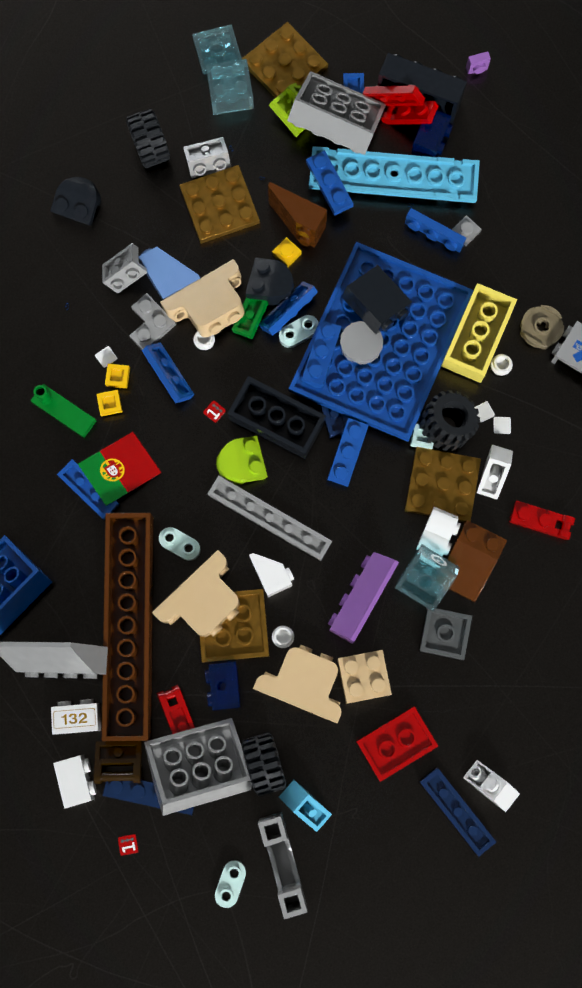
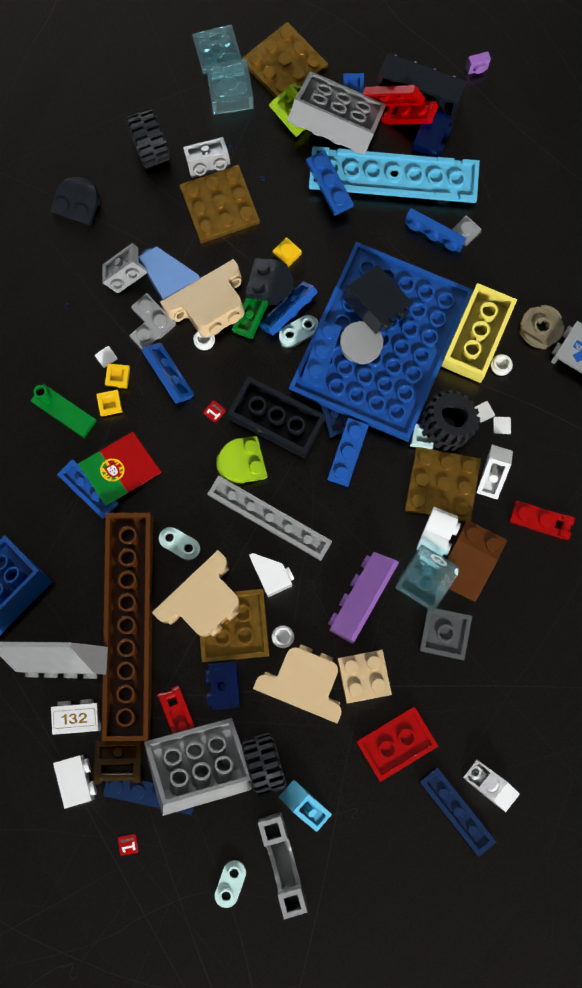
reddish brown slope [268,182,327,248] -> none

